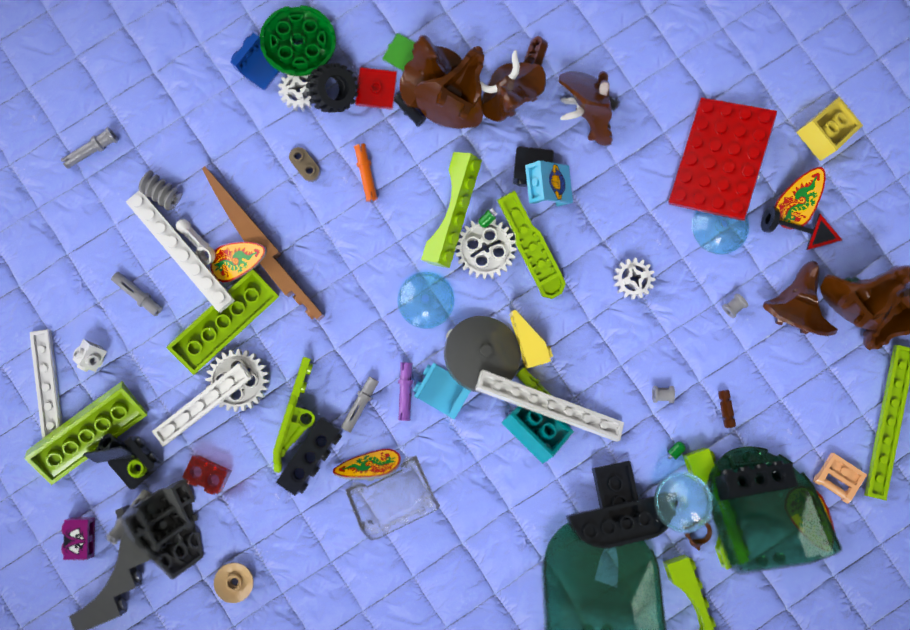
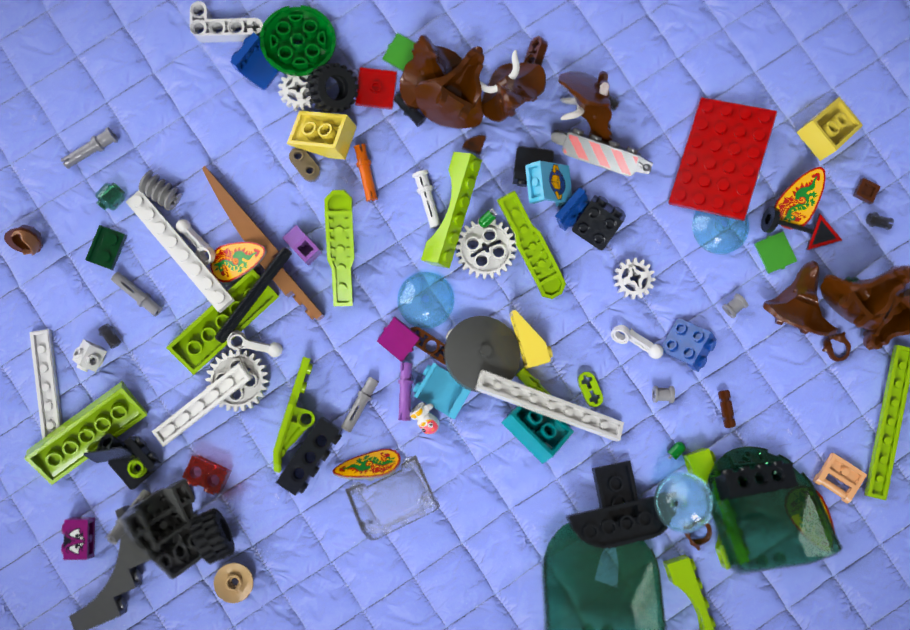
none -> piece [4,225,43,256]
none -> dark green plate [85,225,127,270]
none -> head [95,182,125,211]
none -> clear smoke pin [98,324,122,349]
none -> white beam [190,1,263,43]
none -> black tyre [190,508,234,565]
none -> black axle [215,247,292,343]
none -> white piece [227,330,283,357]
none -> medium lavender slope [283,225,322,266]
none -> light yellow slope [287,111,357,160]
none -> lime piece [324,190,355,306]
none -> magenta piece [377,317,421,362]
none -> white animal [409,402,440,434]
none -> reddish brown beam [410,327,446,365]
none -> white pin [412,170,441,229]
none -> reddish brown tile [462,135,487,155]
none -> hinge [551,128,653,177]
none -> blue plate [555,187,589,231]
none -> black bracket [572,195,626,250]
none -> lime beam [577,372,603,407]
none -> white piece [611,325,664,359]
none -> bracket [662,318,717,372]
none -> bright green piece [754,231,797,274]
none -> reddish brown piece [822,332,851,362]
none -> reddish brown tile [853,178,881,204]
none -> clear smoke pin [866,212,894,230]

